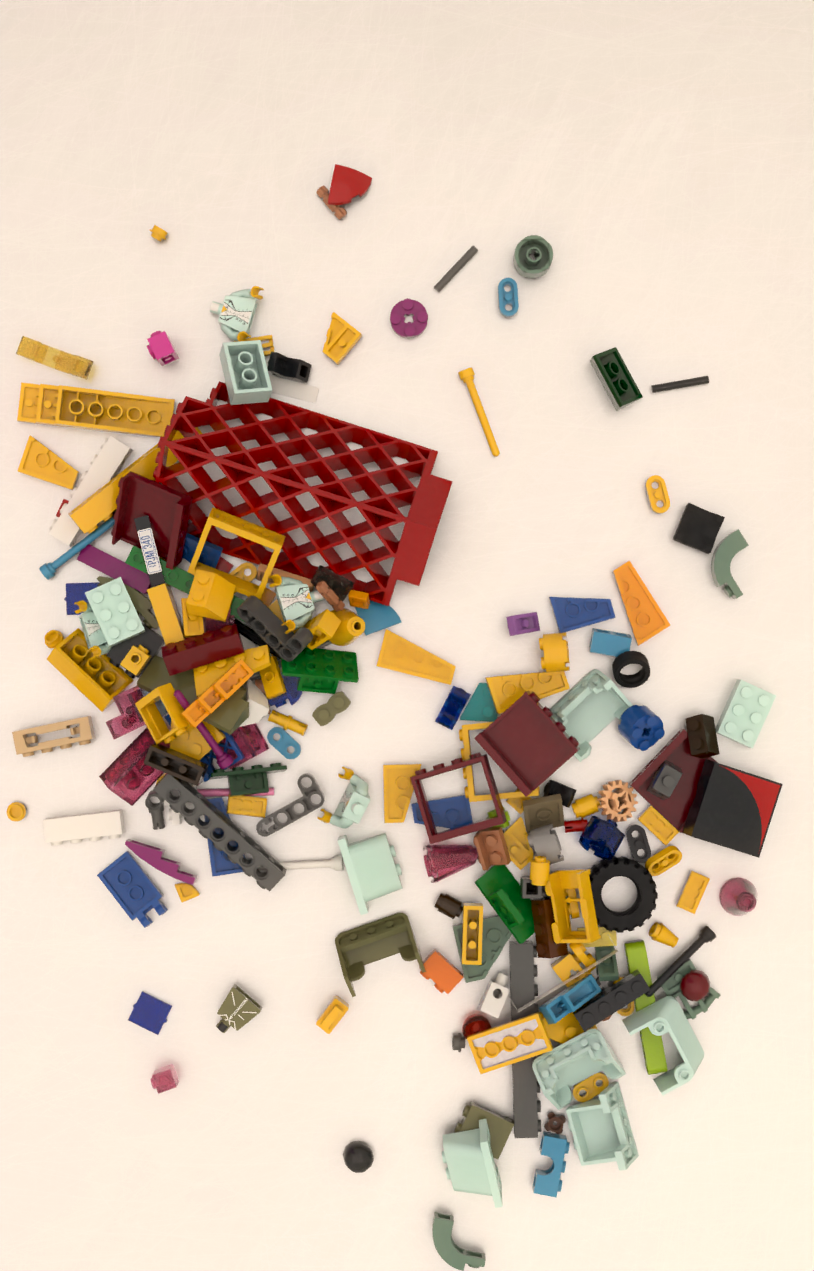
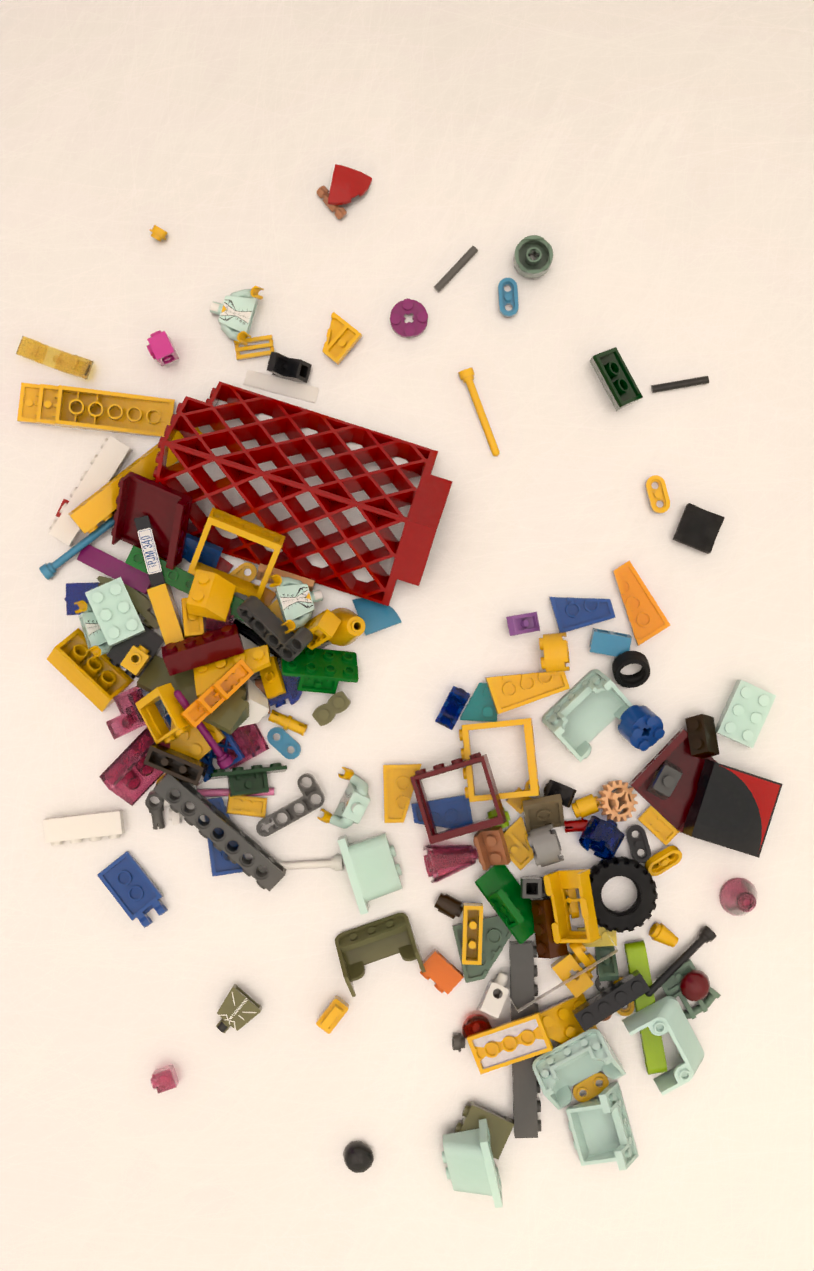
yellow plate [7,802,26,821] -> none
tan brick [12,716,95,757] -> none
yellow wing [18,435,79,490] -> none
yellow plate [44,630,64,648] -> none
magenta slope [125,839,197,885] -> none
clear blue piece [128,991,172,1035] -> none
yellow tile [175,883,200,902] -> none
light aqua brick [219,340,272,405] -> none
clear smoke wing [310,565,354,606] -> none
nougat axle [316,580,345,612] -> none
light orange tile [348,590,370,609] -> none
yellow wing [377,629,456,685] -> none
sand green arch [432,1212,486,1271] -> none
dark red panel [474,691,580,797] -> none
yellow brick [530,856,550,886] -> none
dark azure arch [532,1131,570,1197] -> none
dark azure slope [539,974,602,1024] -> none
reddish brown plate [544,1112,566,1134] -> none
yellow plate [676,870,710,914] -> none
sand green arch [711,529,749,599] -> none

